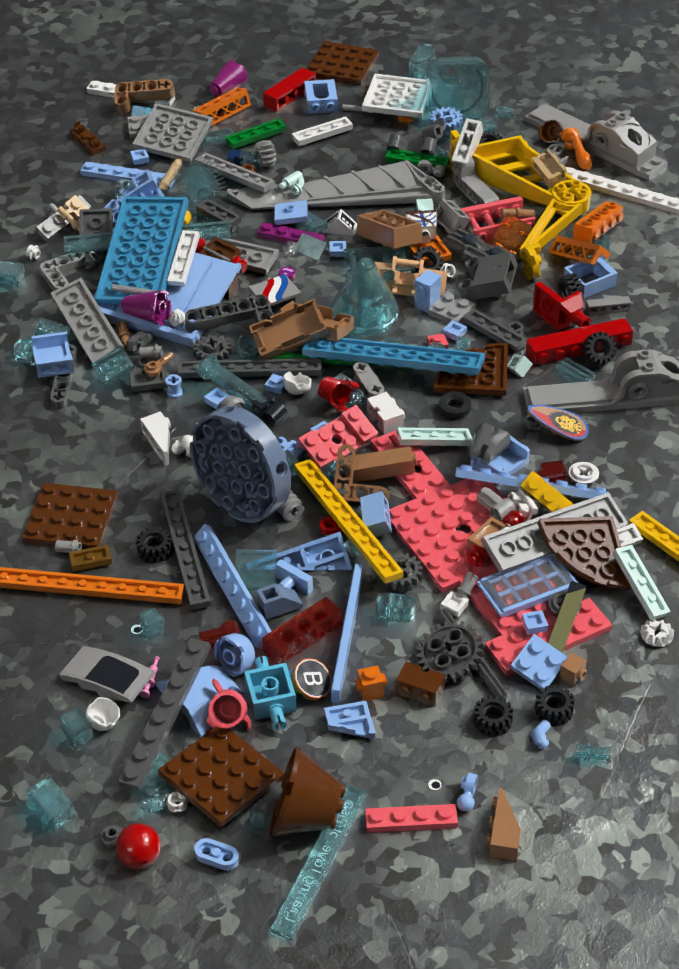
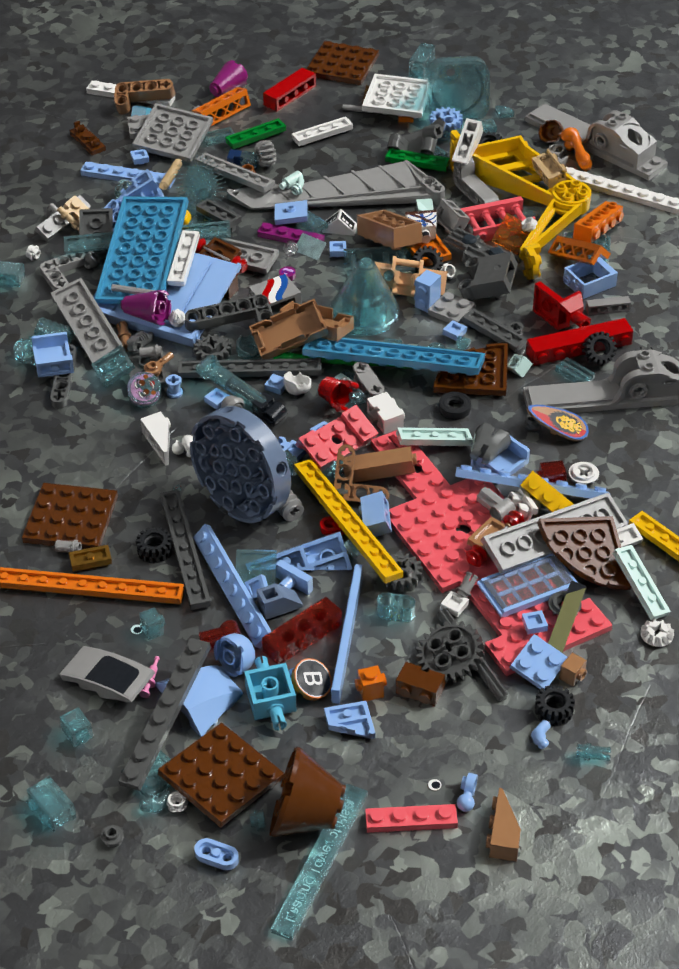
white hair [85,697,120,731] -> none
red helmet [116,823,161,870] -> none
coral piece [206,678,251,731] -> none
light blue panel [304,79,338,114] -> none
light grey plate [417,160,446,178] -> none
coral plate [427,333,449,349] -> none
black tyre [474,695,513,737] -> none
medium nougat pin [500,207,535,220] -> none
black tyre [557,273,584,299] -> none
none -> clear light blue head [127,372,161,408]
none -> light blue plate [244,574,268,602]
none -> white plate [521,217,537,232]

